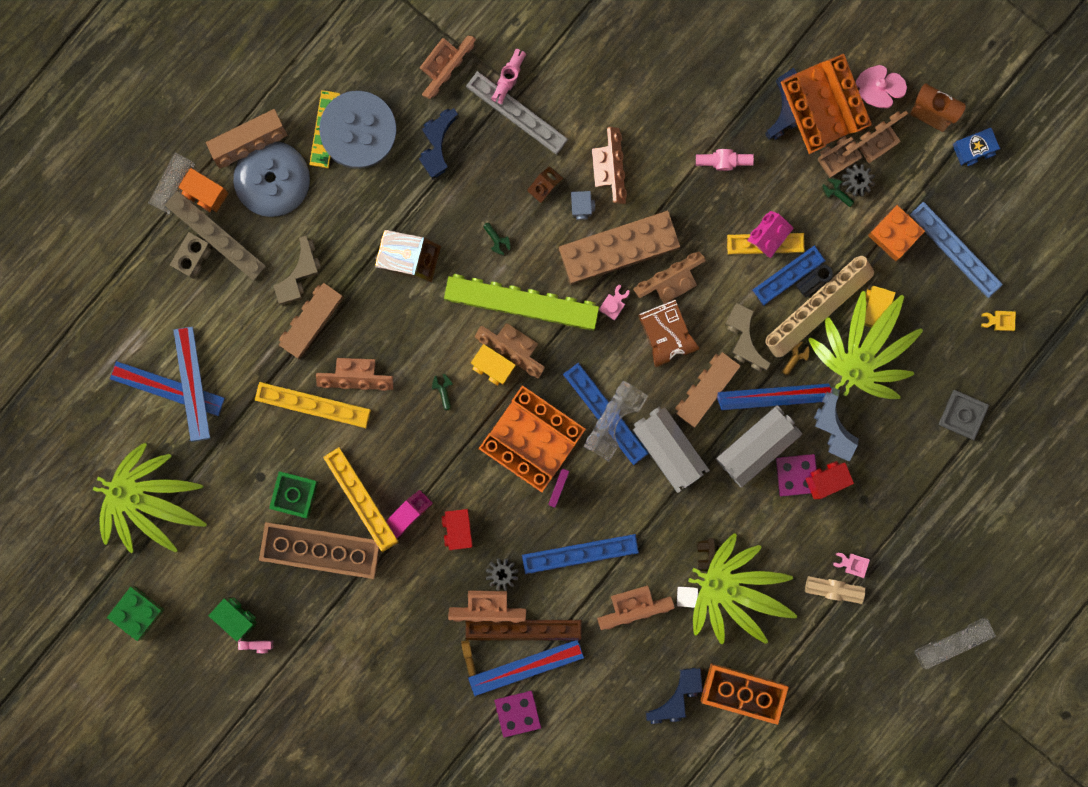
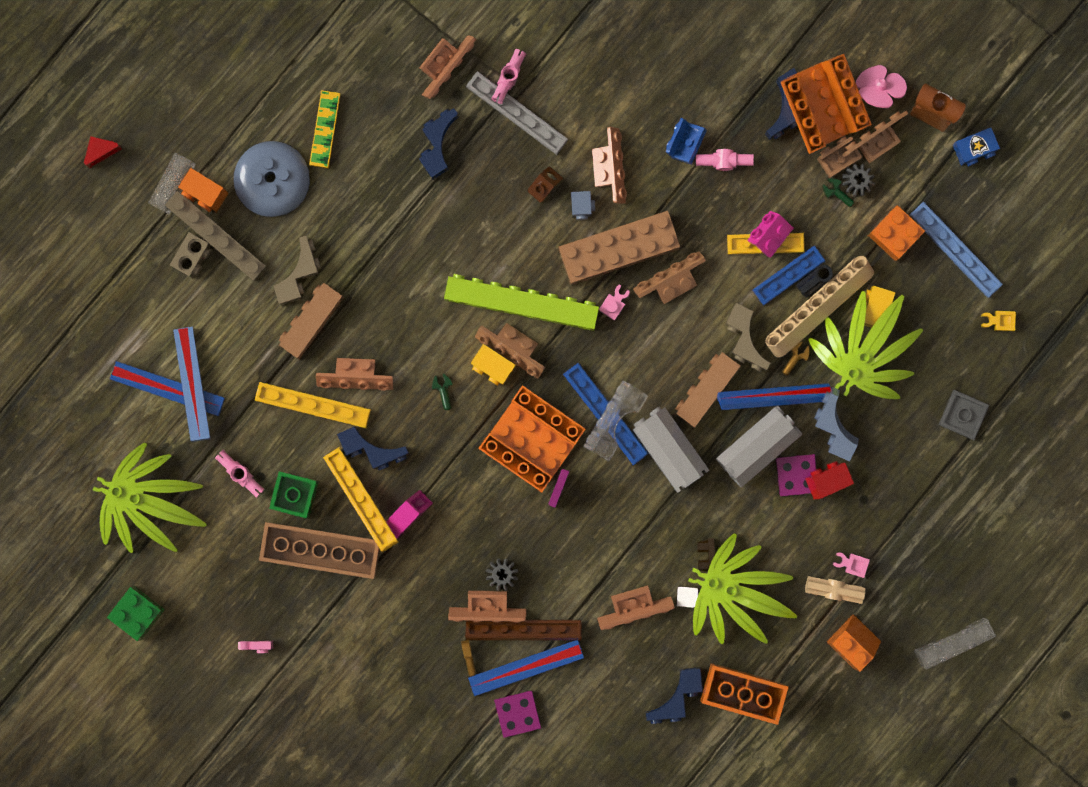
medium nougat brick [206,109,288,169] -> none
green brick [208,597,257,642] -> none
sand blue brick [319,91,396,169] -> none
reddish brown slope [375,230,441,283] -> none
red brick [442,509,473,550] -> none
dark green bar [483,222,510,256] -> none
blue tile [522,534,639,574] -> none
dark orange piece [638,300,700,368] -> none
none -> red slope [84,137,122,169]
none -> bright pink pin [215,450,265,498]
none -> dark blue arch [337,426,409,471]
none -> blue bracket [666,118,707,165]
none -> orange slope [827,614,881,672]

